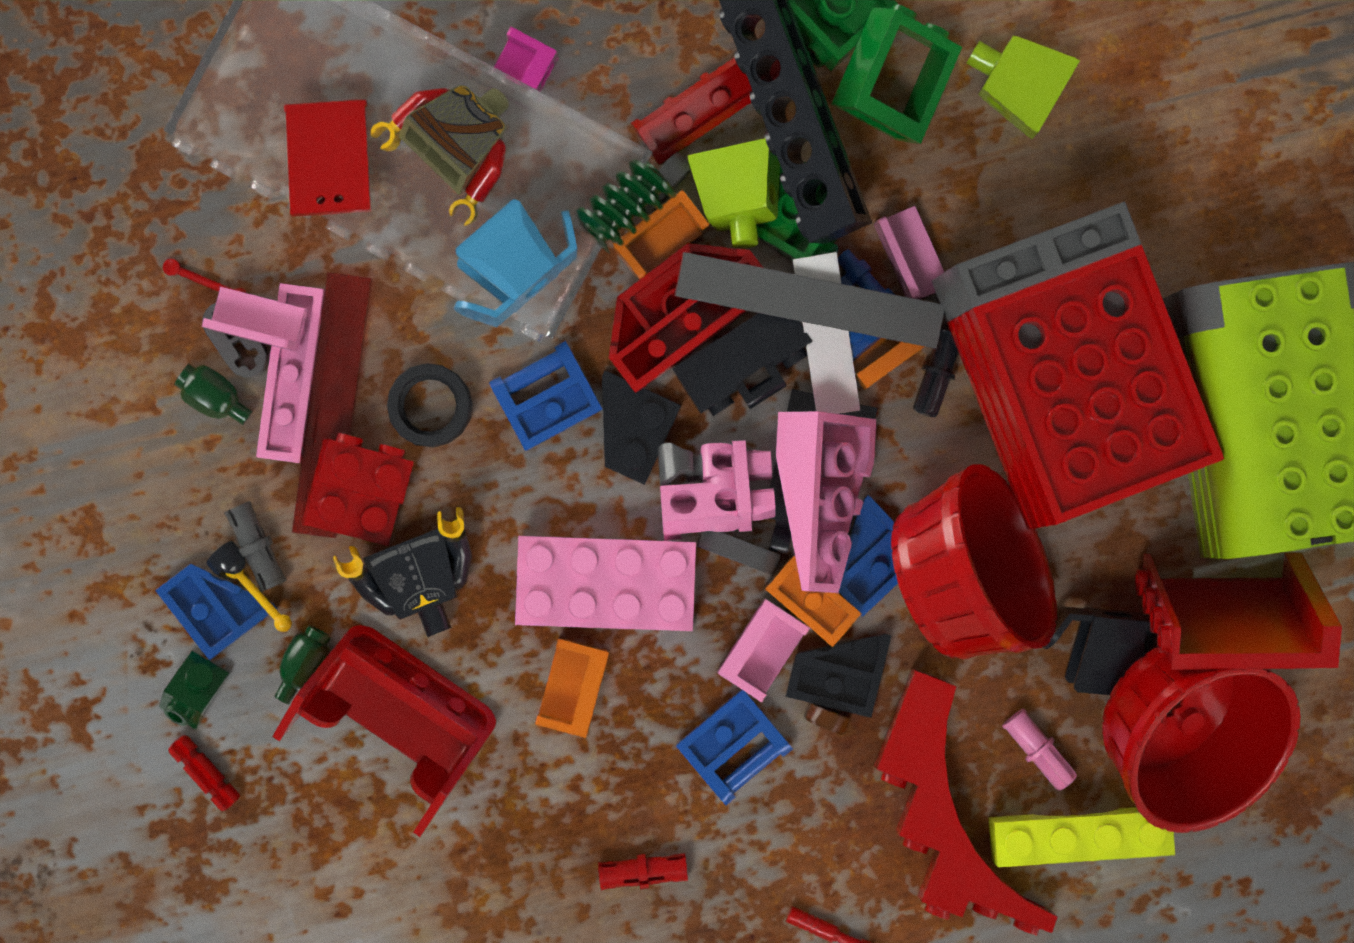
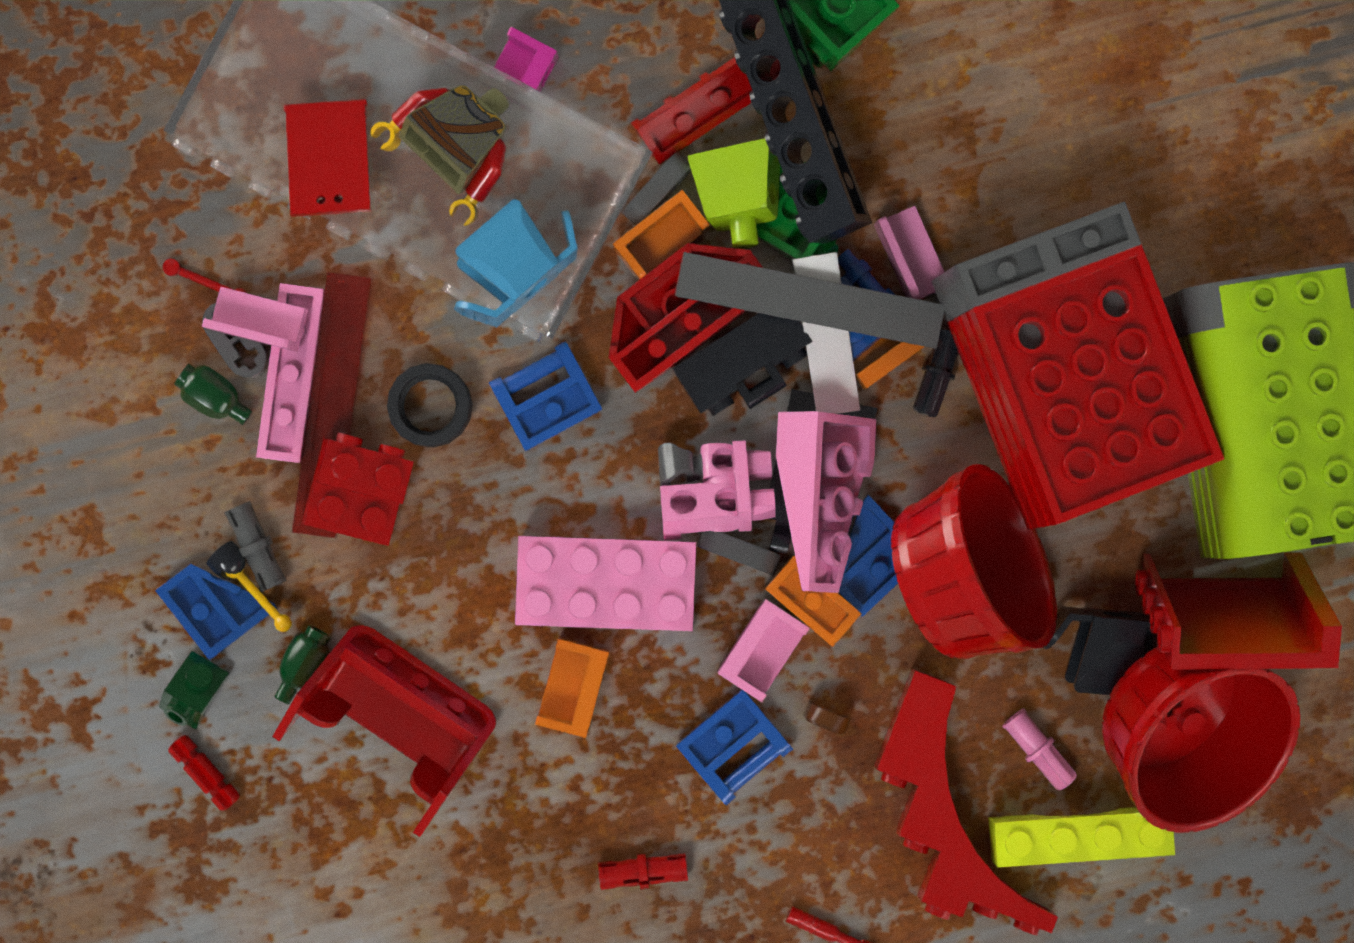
black torso [333,507,472,637] -> none
dark green piece [576,159,677,254] -> none
black wing [602,370,681,485] -> none
black wing [785,633,891,718] -> none
green window [831,4,962,144] -> none
lime torso [966,36,1080,139] -> none

